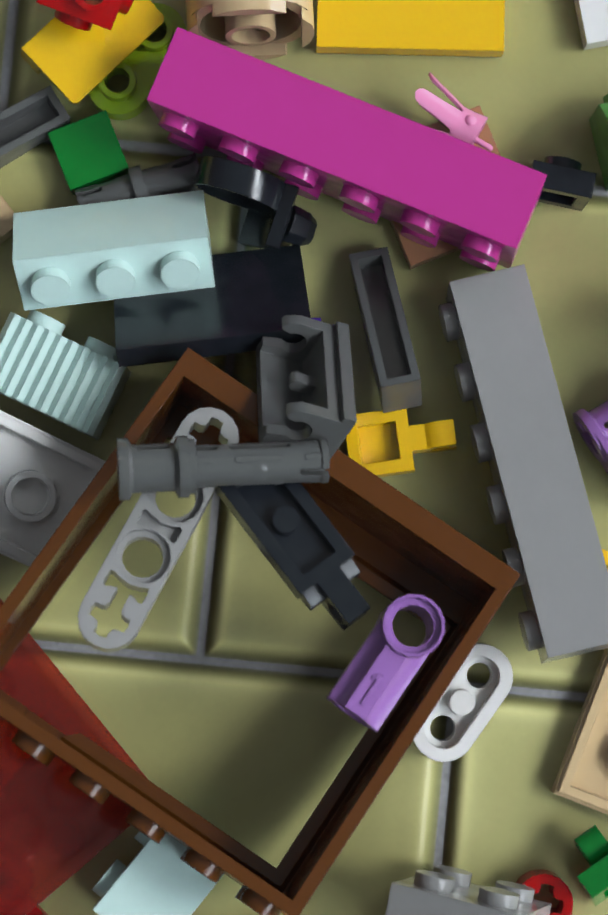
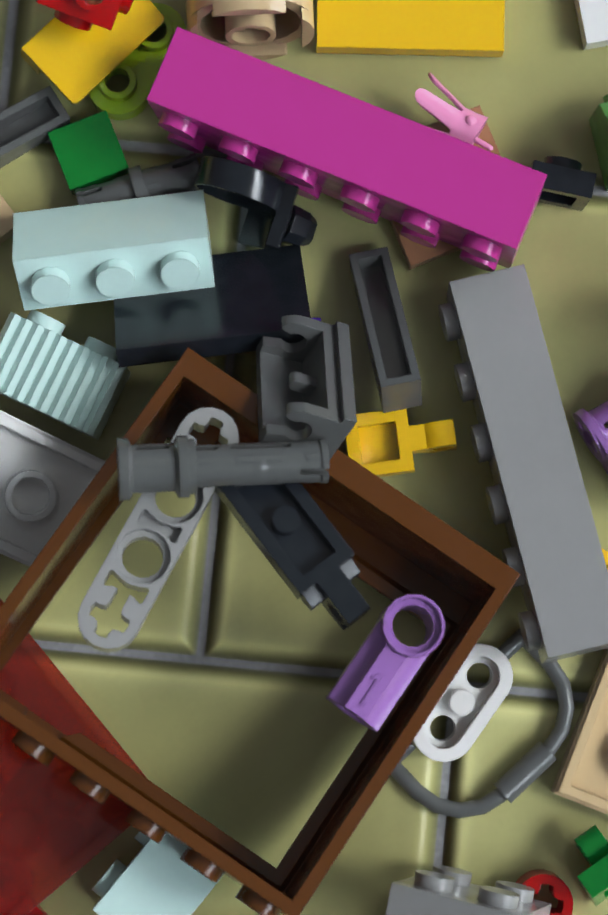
none -> dark grey piece [391,628,575,819]

